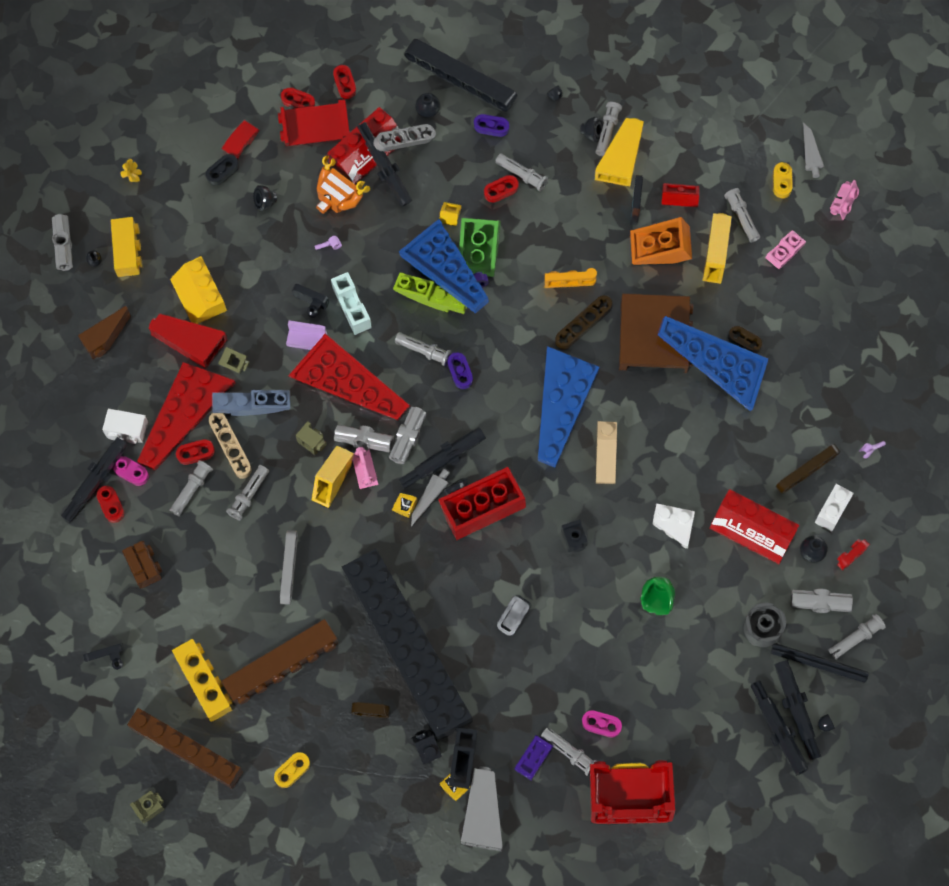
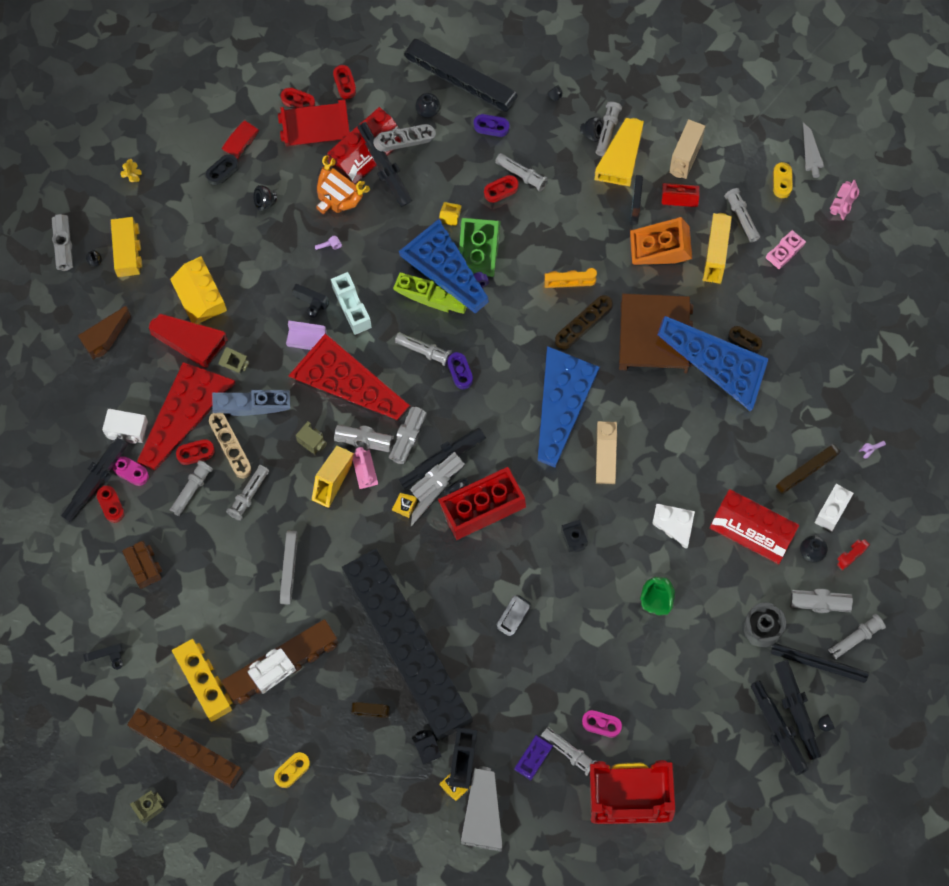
none -> white brick [247,648,296,694]
none -> light grey piece [410,452,465,502]
none -> tan brick [669,119,705,179]

